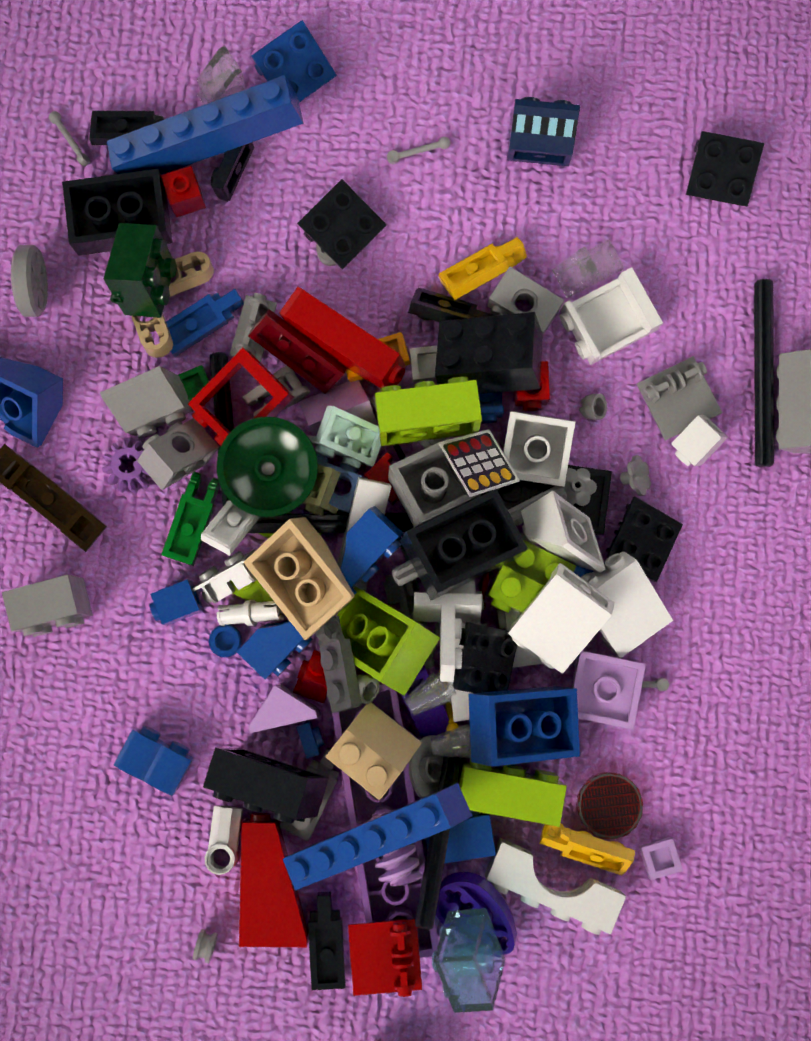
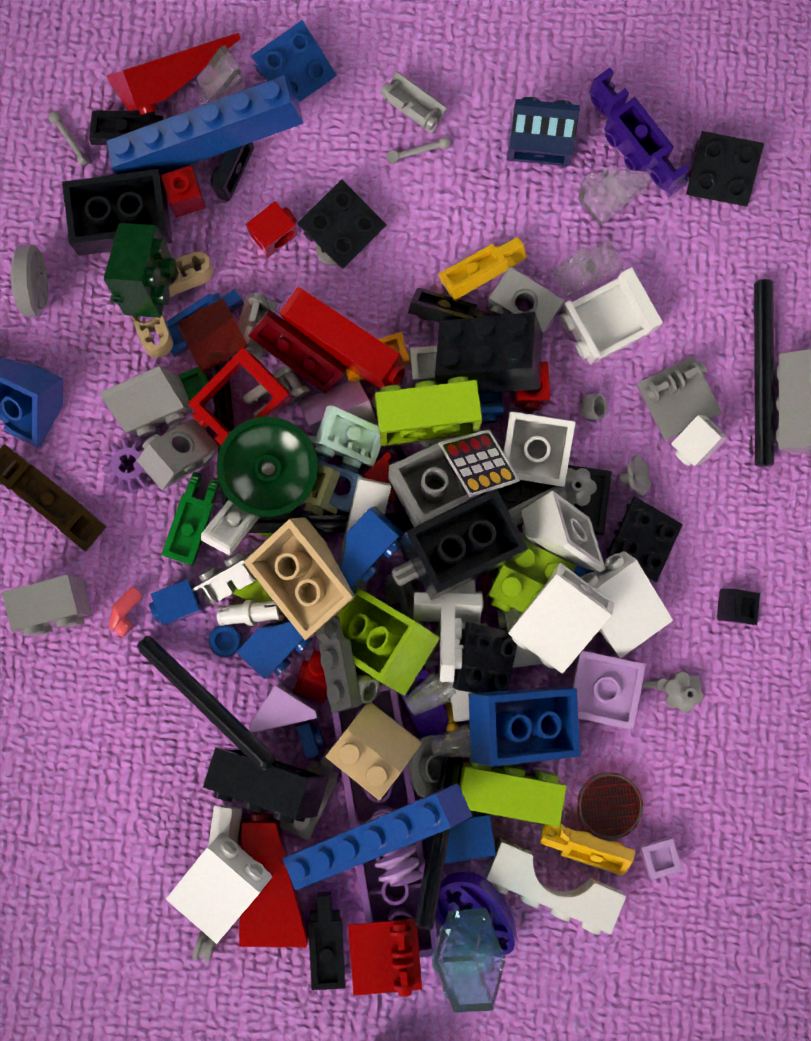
blue brick [114,725,194,796] -> none
none -> red wedge [107,32,241,115]
none -> coral arm [109,587,143,637]
none -> black axle [137,636,275,770]
none -> white panel [166,833,272,944]
none -> clear red piece [177,298,249,373]
none -> red brick [245,201,298,258]
none -> light grey hinge [380,71,448,134]
none -> clear slope [577,168,653,226]
none -> dark purple bracket [589,68,690,196]
none -> light grey plant [664,671,703,713]
none -> black slope [717,589,760,625]

